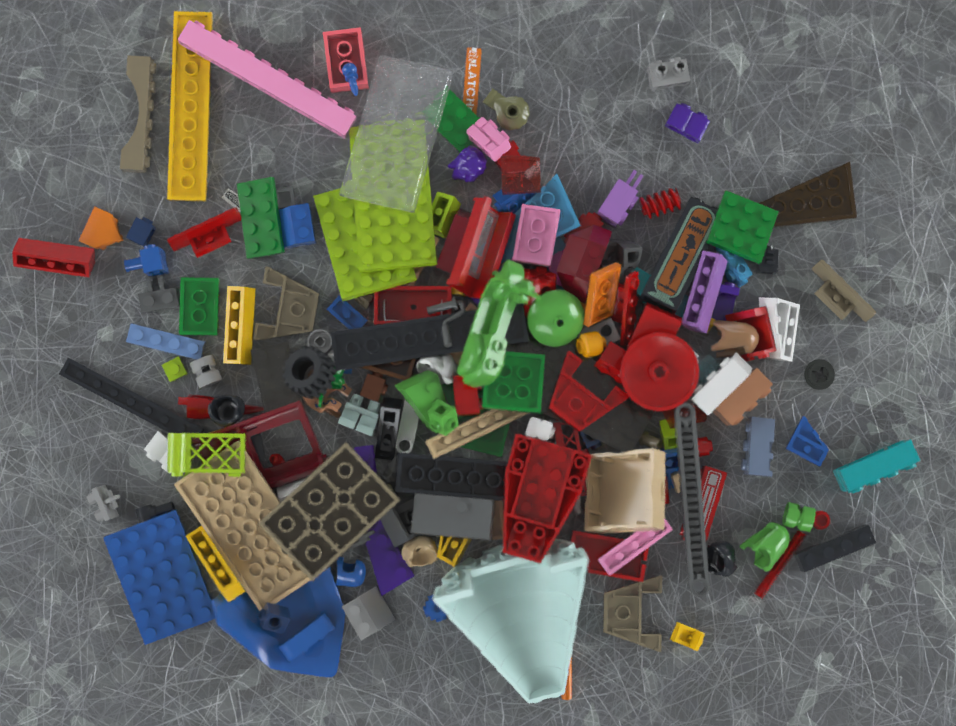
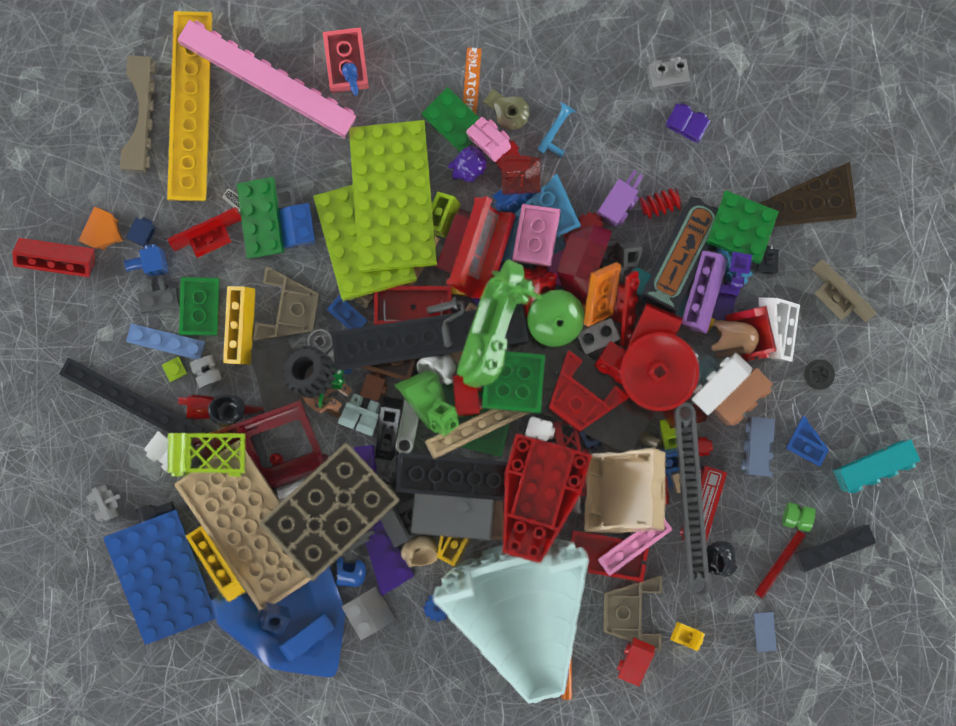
clear plate [339,55,454,213] -> none
light orange head [576,331,606,358] -> none
bright green hair [739,522,790,572] -> none
red plate [813,510,830,530] -> none
none -> dark azure piece [537,102,577,158]
none -> red brick [616,637,655,687]
none -> dark purple plate [730,252,753,290]
none -> sand blue tile [753,611,777,652]

